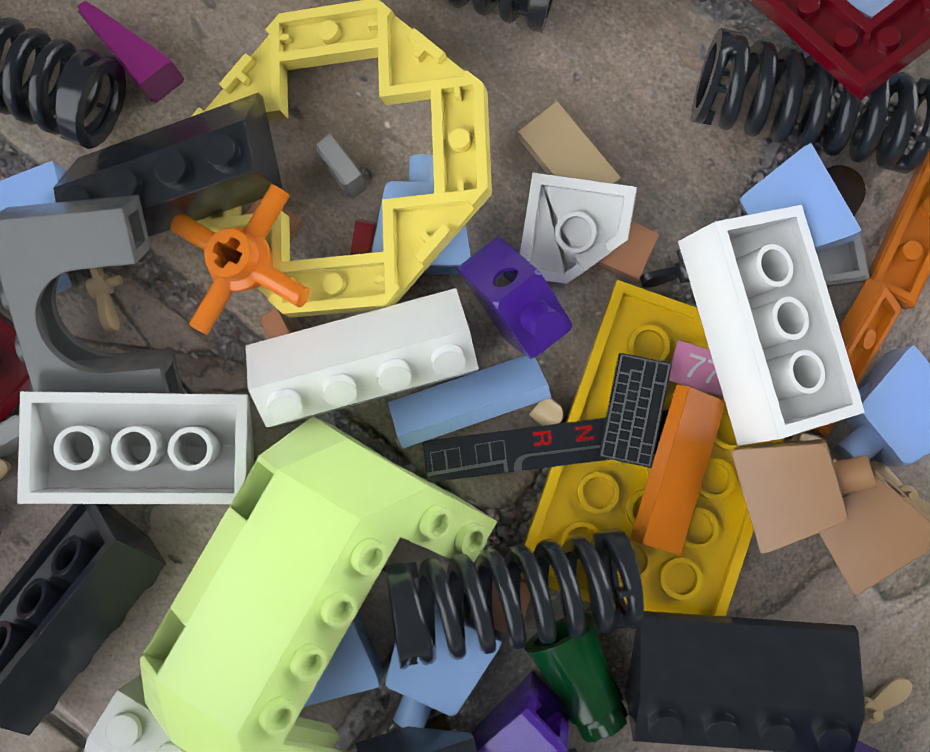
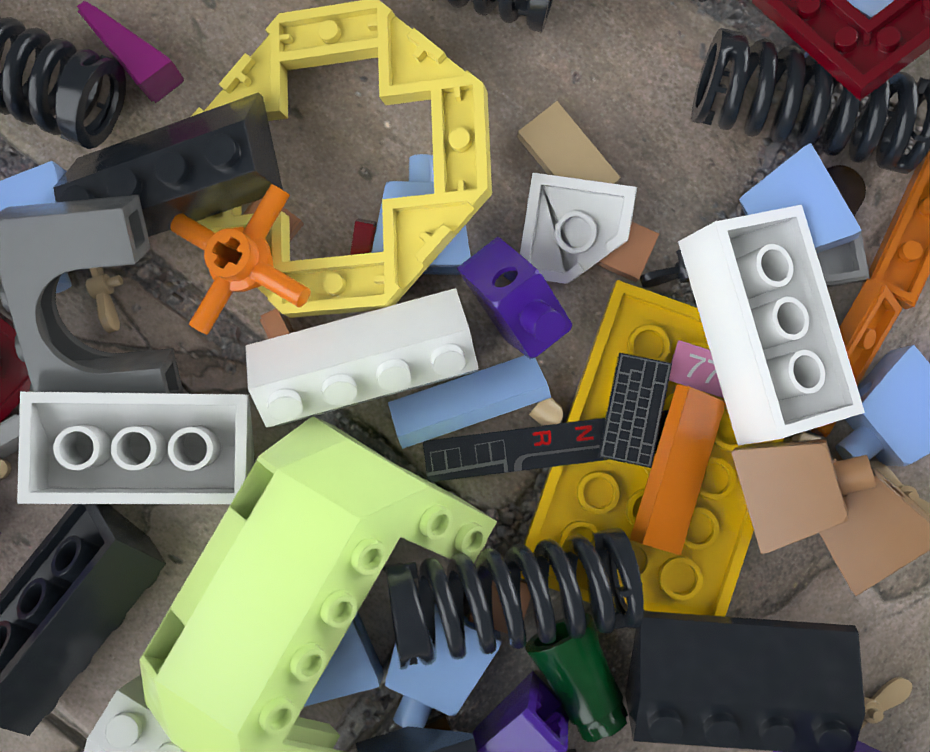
light grey tile [316,134,366,199] -> none

